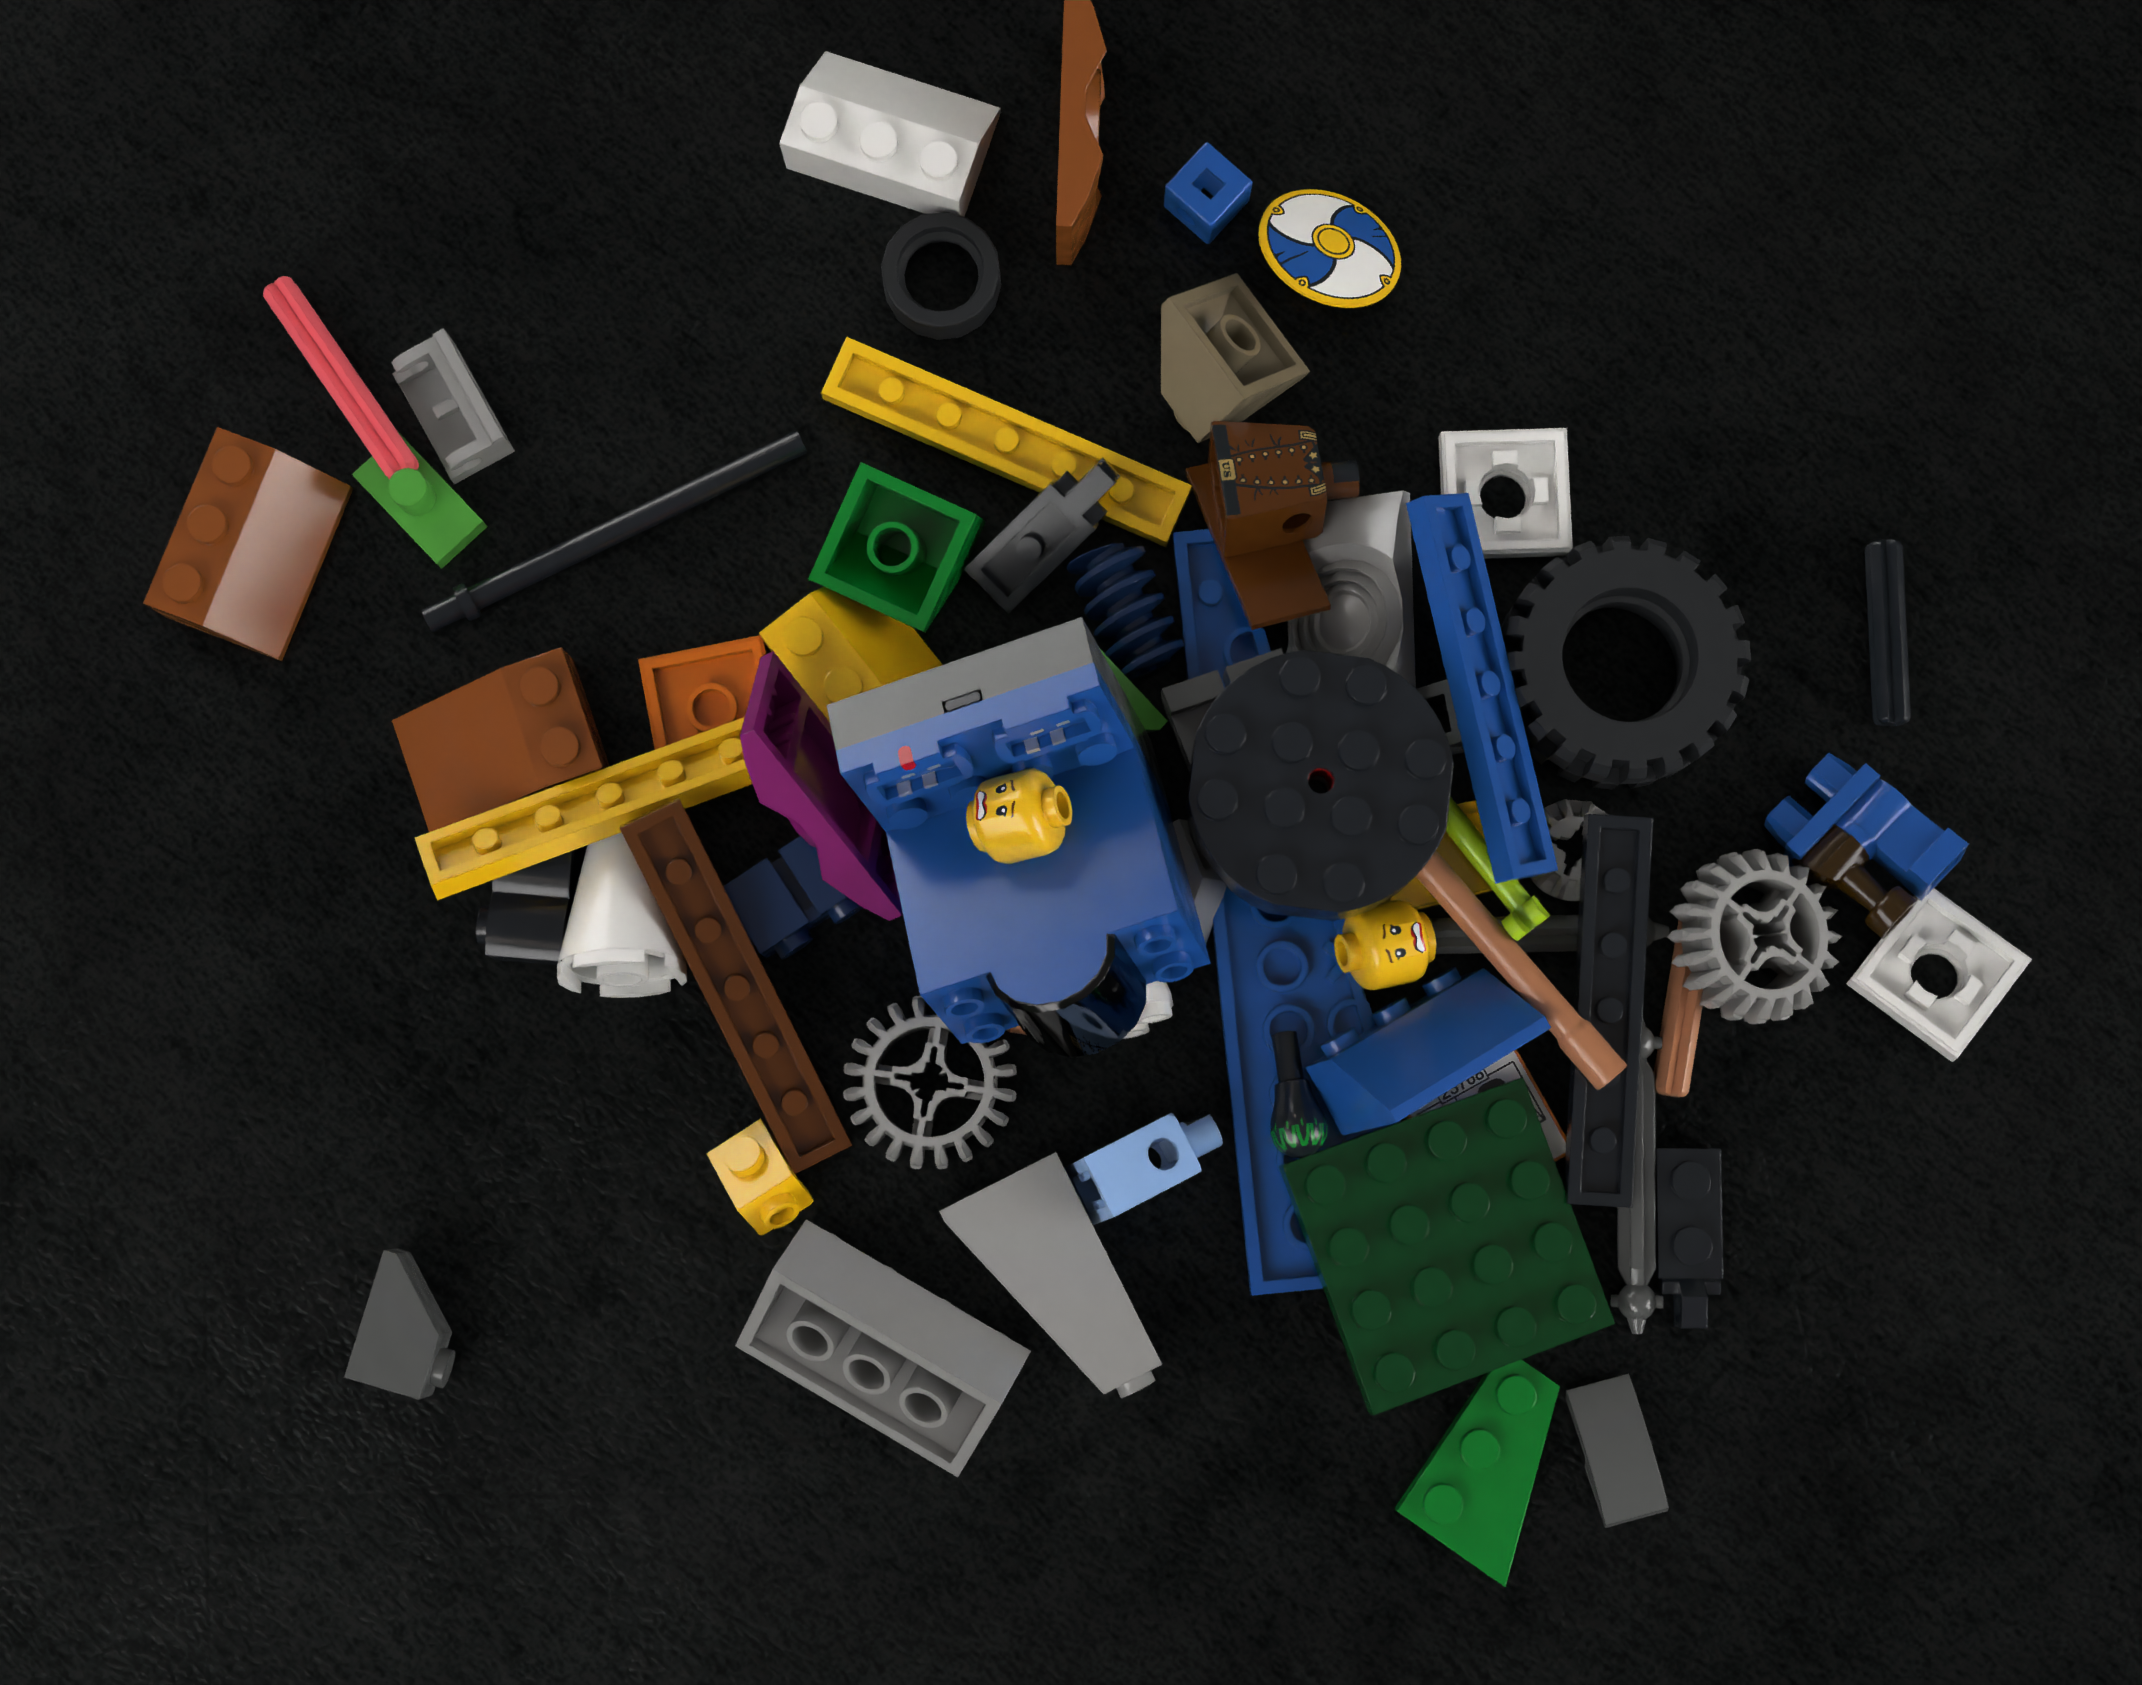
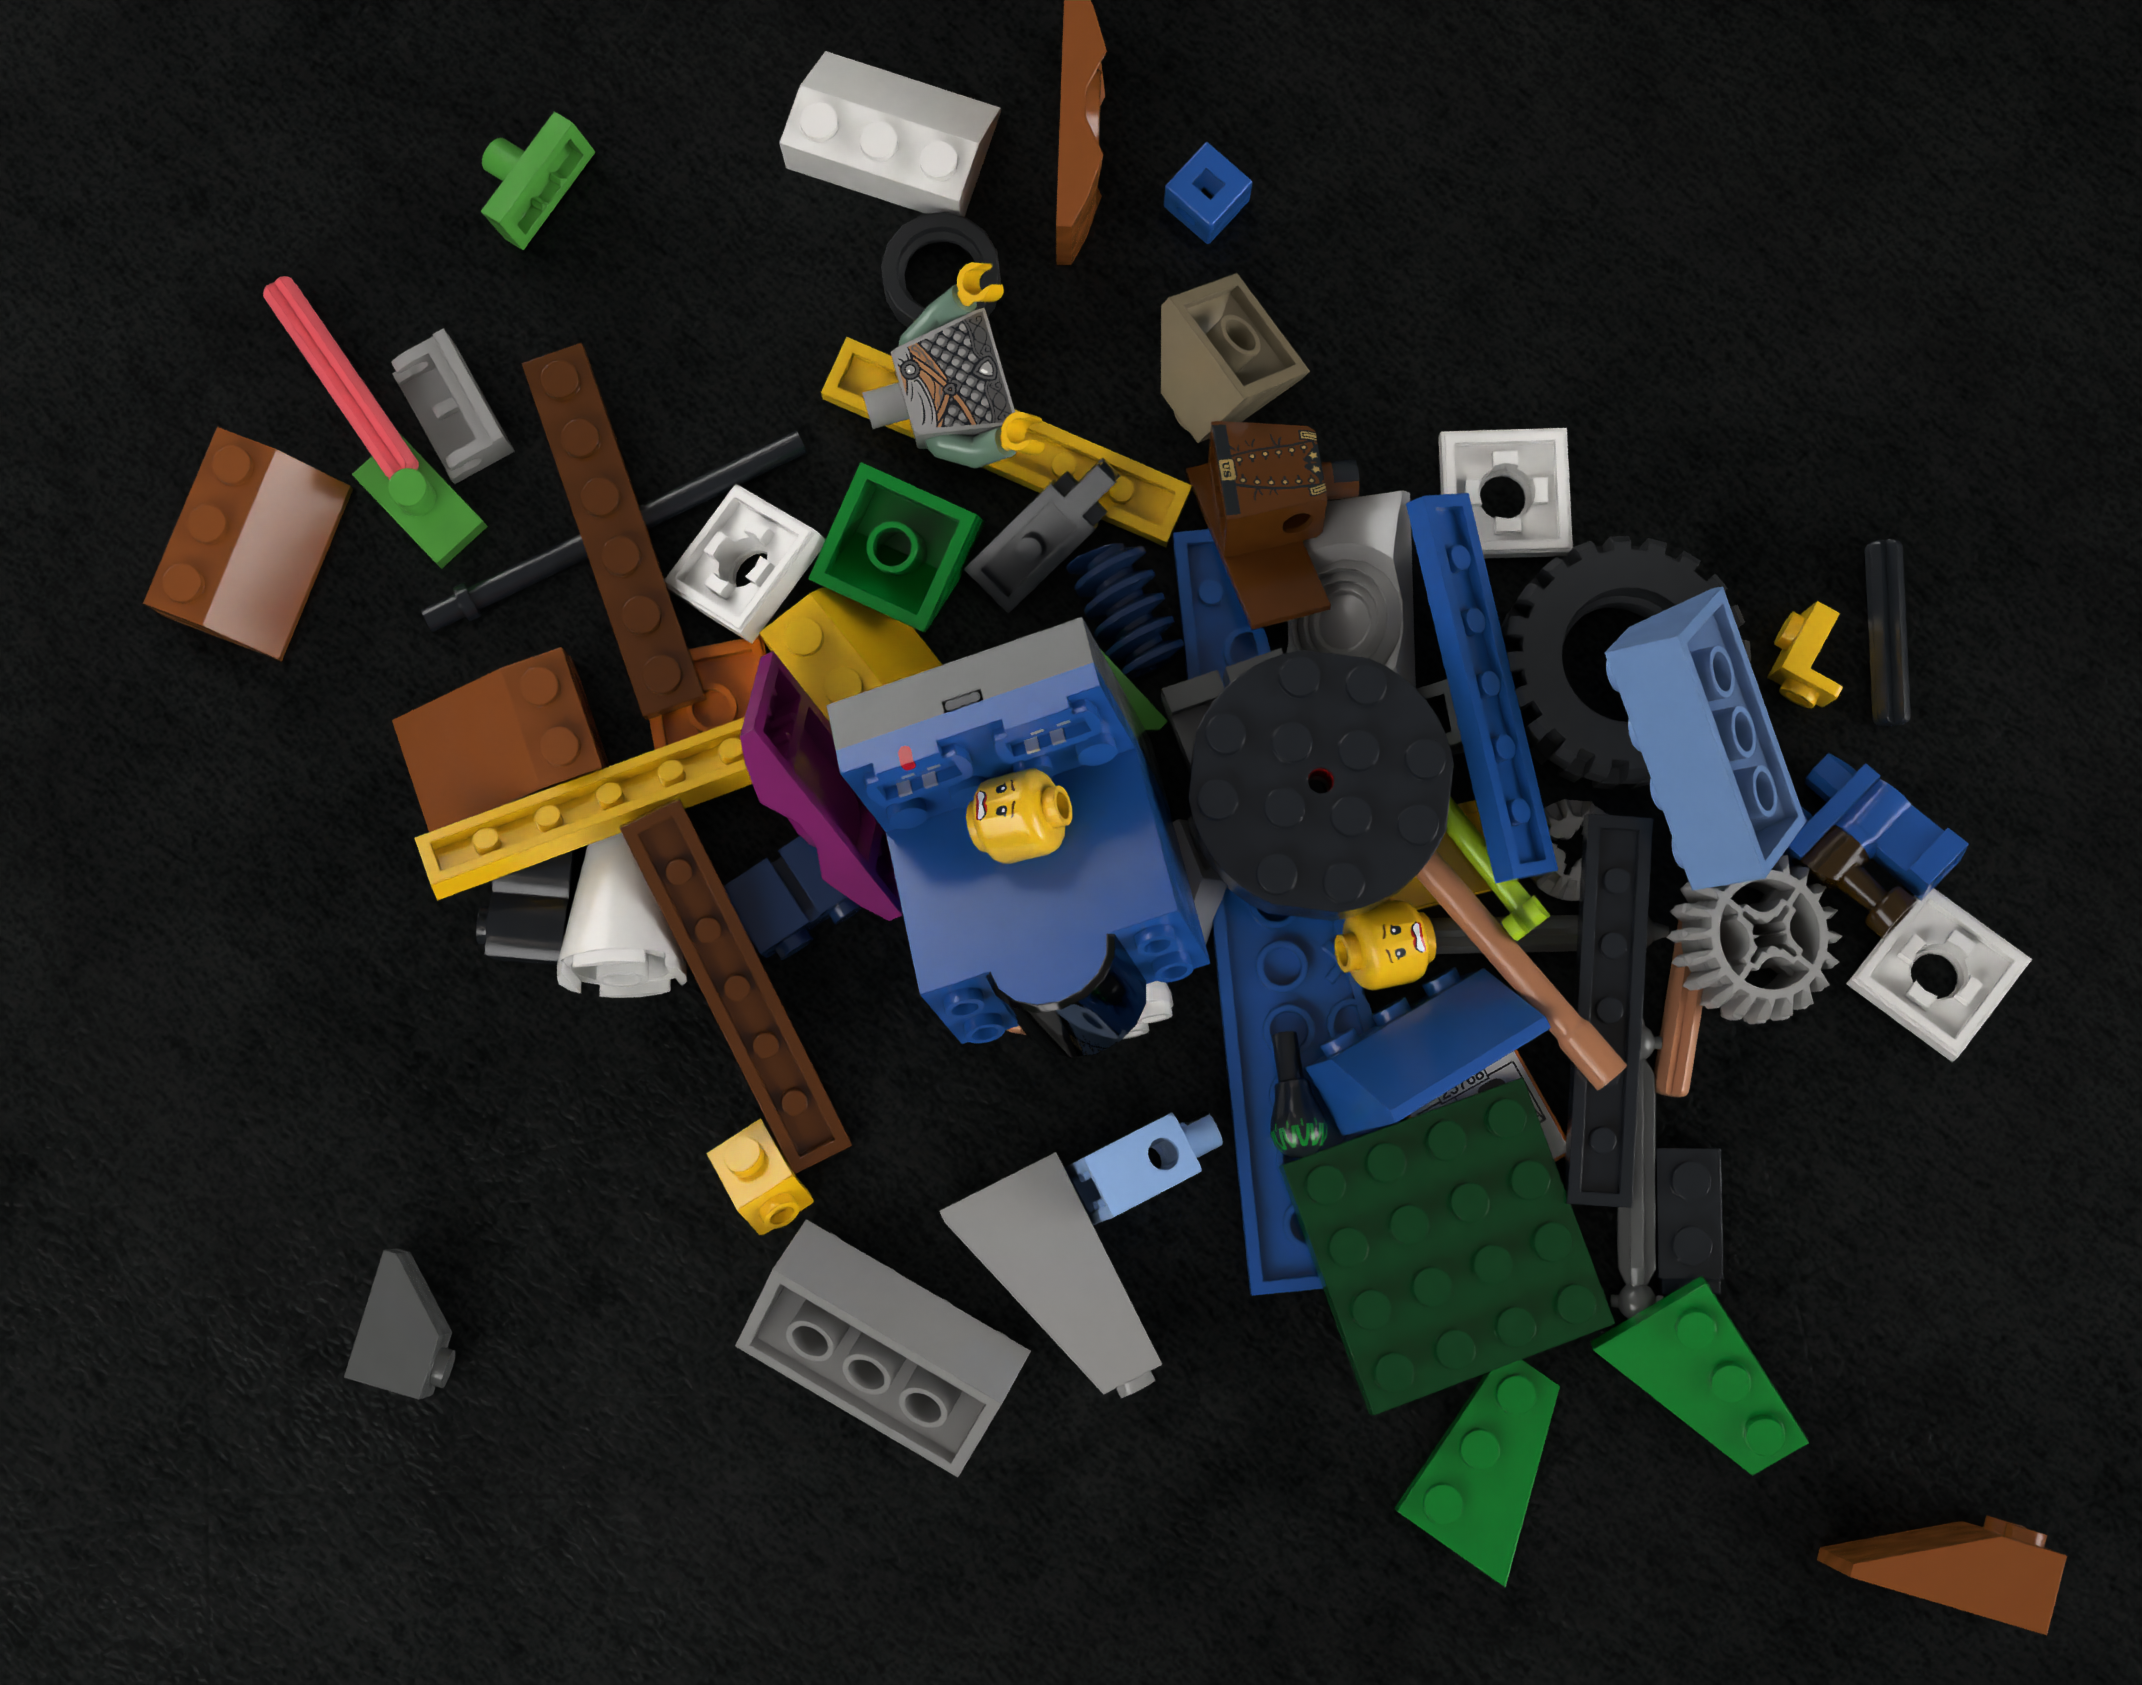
light grey gear [843,996,1017,1169] -> none
shield [1258,189,1401,308] -> none
dark grey slope [1565,1374,1669,1528] -> none
none -> bright green tile [481,111,595,250]
none -> reddish brown plate [522,343,706,720]
none -> white piece [665,484,825,644]
none -> torso [862,262,1045,468]
none -> green wing [1590,1276,1809,1476]
none -> medium blue slope [1605,586,1806,891]
none -> yellow bracket [1767,601,1843,708]
none -> dark orange slope [1817,1515,2067,1635]

